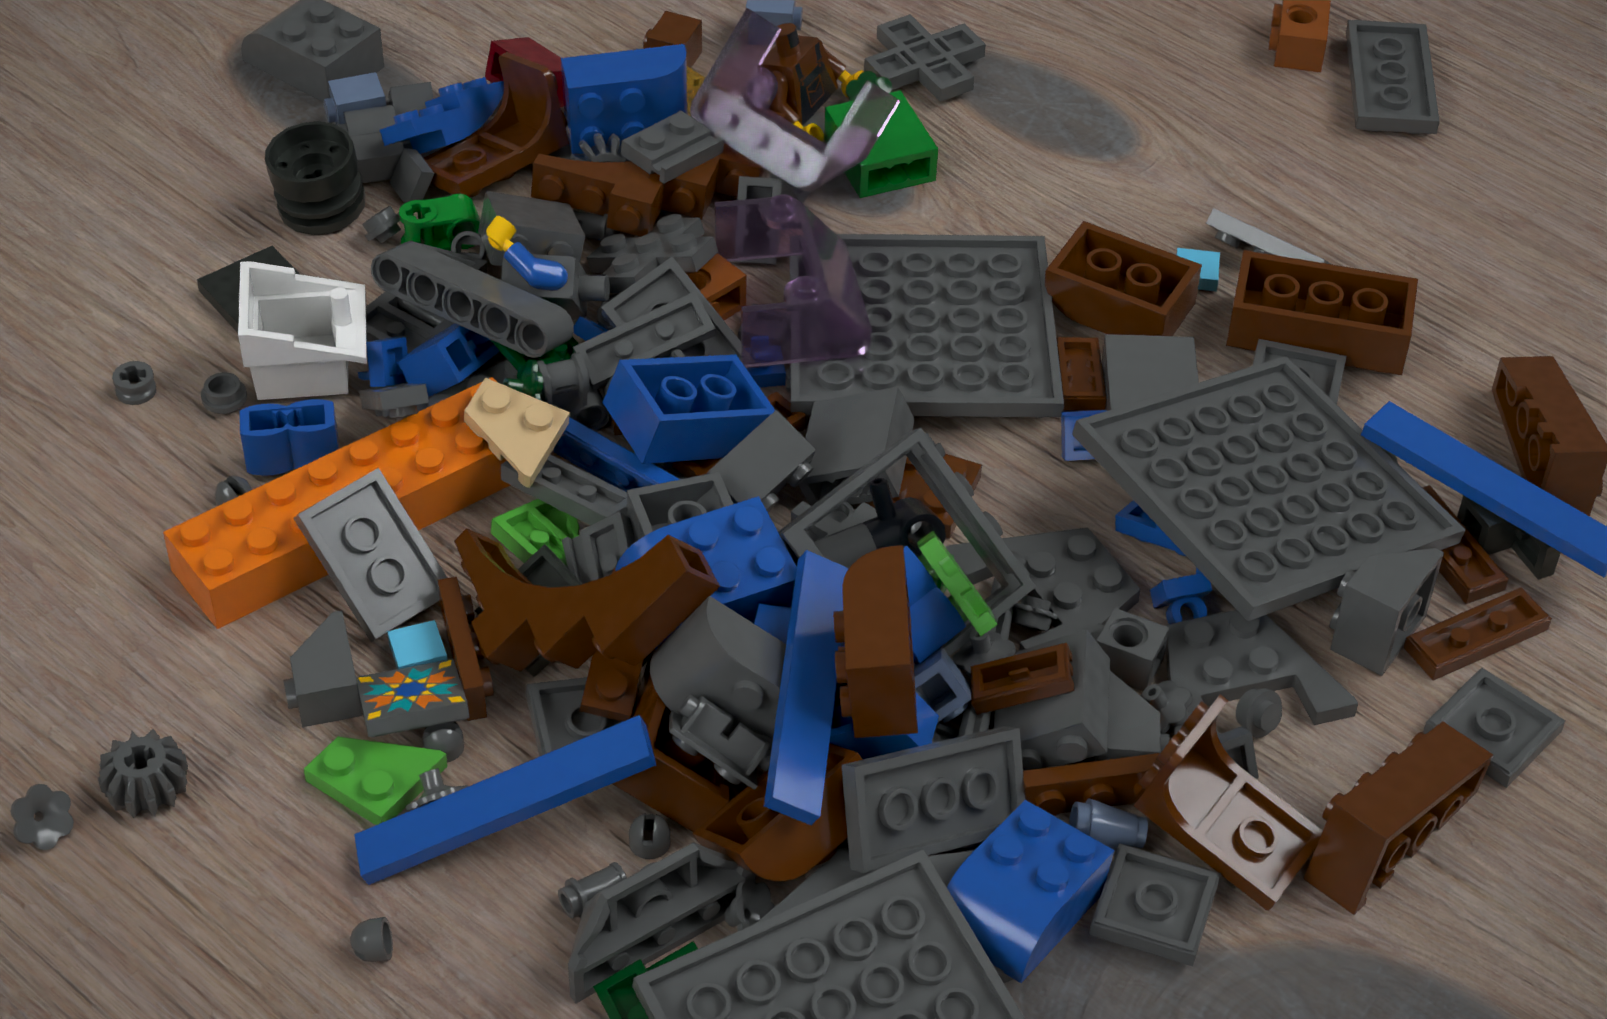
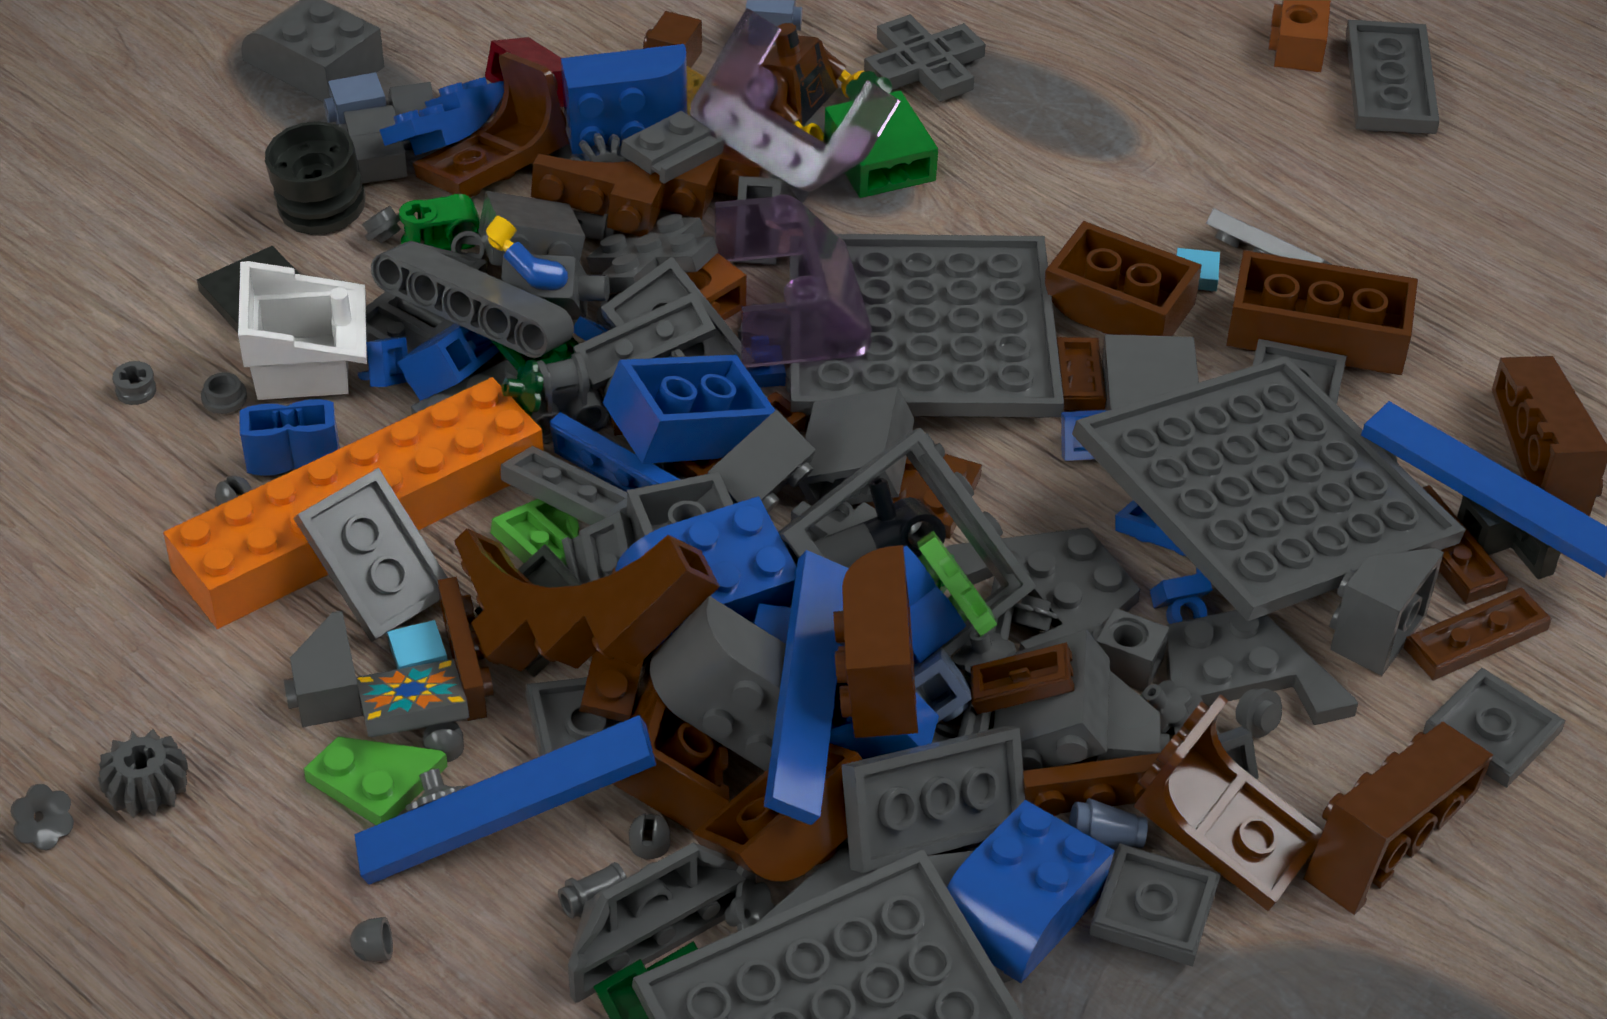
dark grey plate [359,383,429,418] -> none
dark grey tile [389,148,434,203] -> none
tan wing [464,378,570,488] -> none
dark grey hinge [669,694,771,790] -> none

